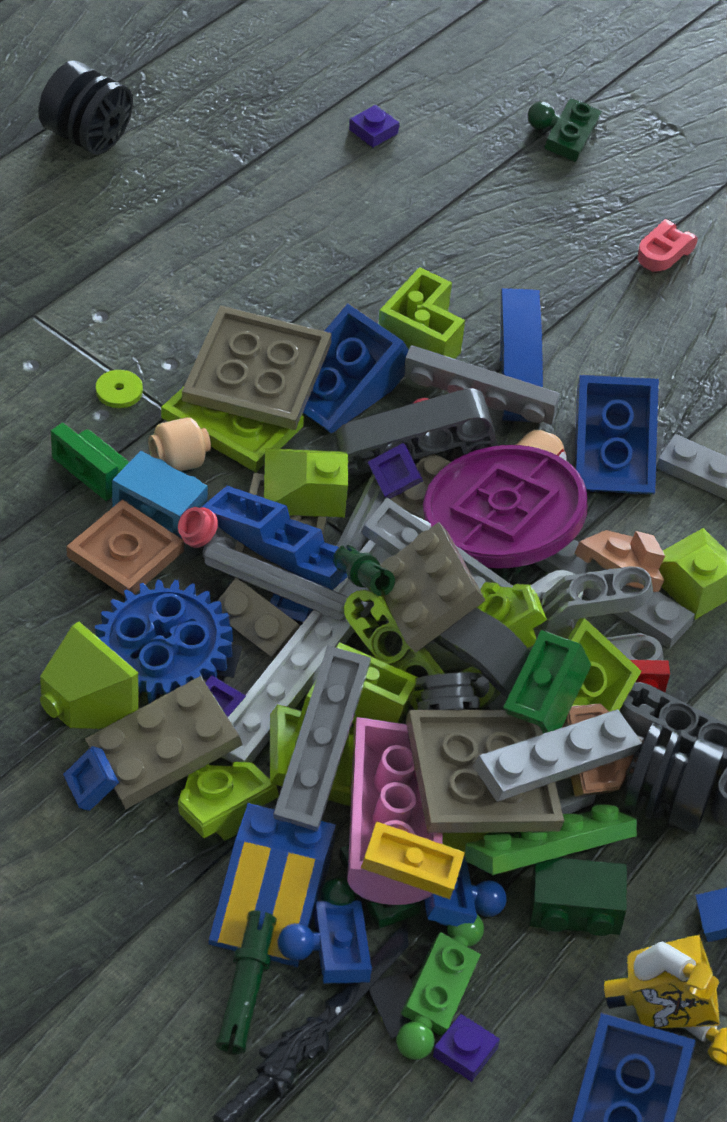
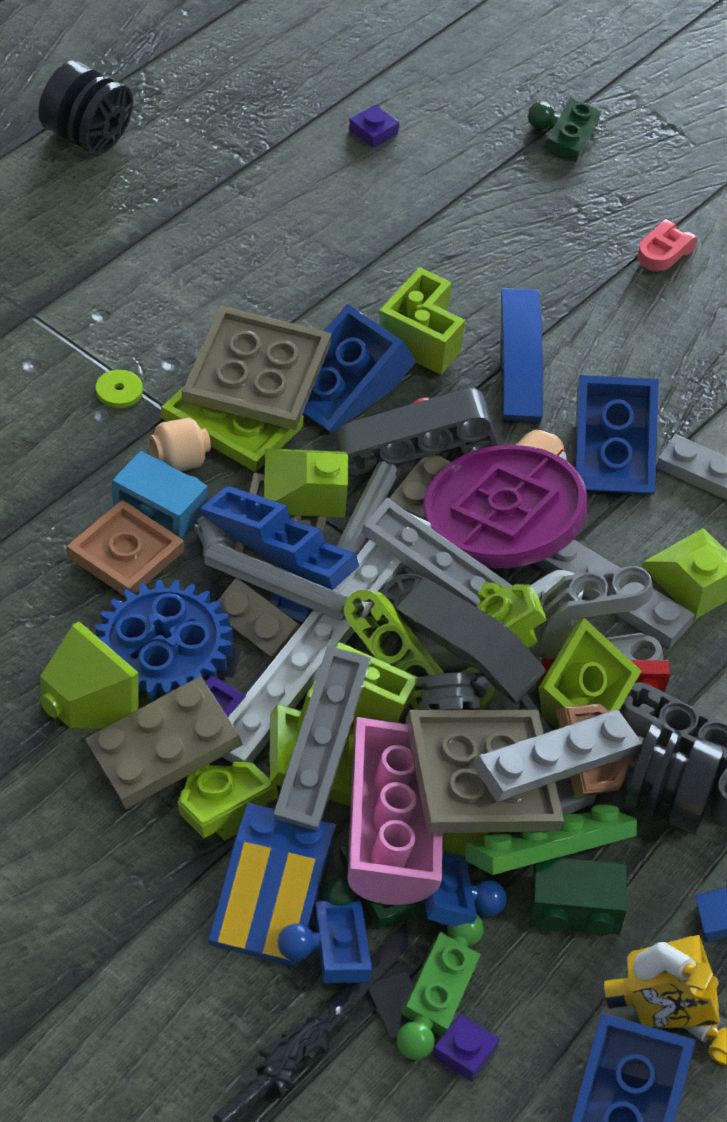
green panel [51,422,129,501] -> none
blue tile [63,746,119,811] -> none
coral plate [178,507,218,548] -> none
dark green pin [215,911,277,1054] -> none
dark green pin [333,545,395,596] -> none
yellow plate [361,821,465,899] -> none
dark purple plate [368,443,423,499] -> none
dark tan plate [380,522,485,653] -> none
light grey plate [405,345,560,425] -> none
green panel [503,630,591,734] -> none
nougat plate [574,530,665,592] -> none

